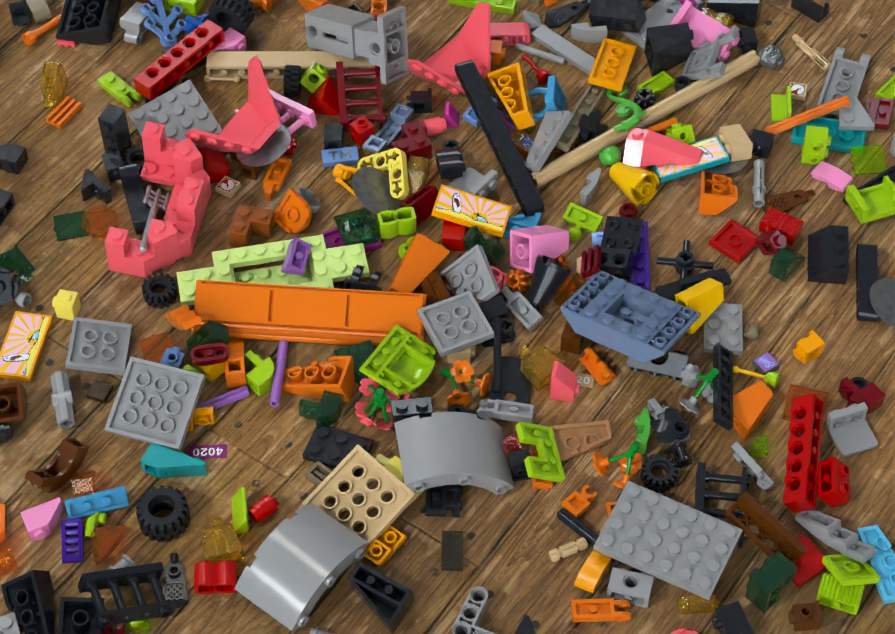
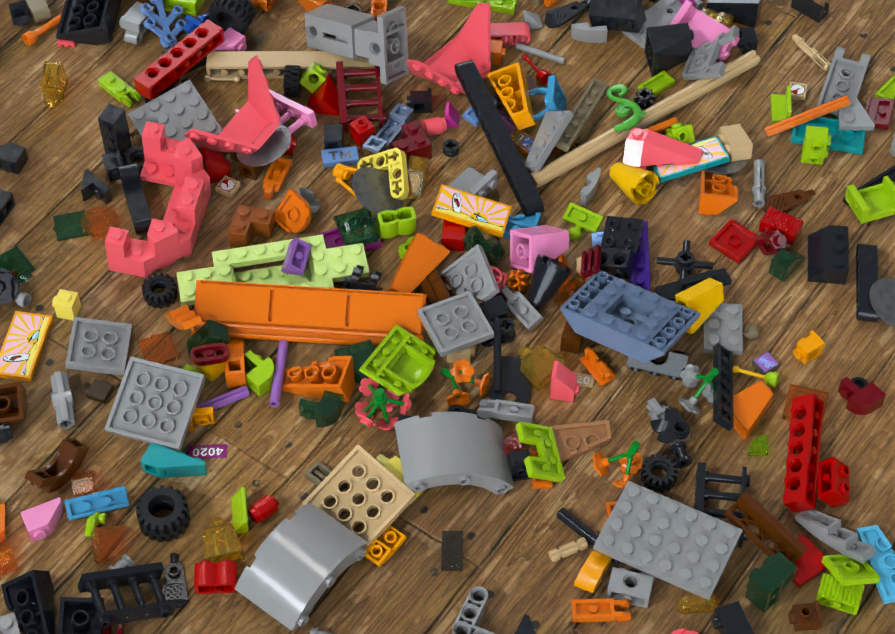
orange tile [46,96,82,129] -> none
dark purple slope [61,518,84,564] -> none
clear neon green tile [125,619,152,633] -> none
light grey piece [139,184,170,253] -> none
medium blue brick [159,347,186,369] -> none
black plate [302,423,374,477] -> none
black wedge [348,562,415,634] -> none
brick [391,397,433,432] -> none
dark red brick [399,185,439,225] -> none
black plate [425,484,463,518] -> none
black brick [435,148,466,179] -> none
light grey tile [531,24,596,75] -> none
orange plate [561,485,597,518] -> none
black plate [579,110,608,143] -> none
light orange tile [587,38,637,92] -> none
bright green piece [599,145,622,167] -> none
dark red plate [619,203,637,218] -> none
bright green slope [634,408,650,454] -> none
black bush [674,76,691,91] -> none
light grey hinge [731,442,775,492] -> none
black brick [748,129,774,159] -> none
dark grey head [758,44,785,70] -> none
bright pink slope [811,161,854,193] -> none
light grey bracket [825,402,878,457] -> none
clear neon green piece [850,145,886,176] -> none

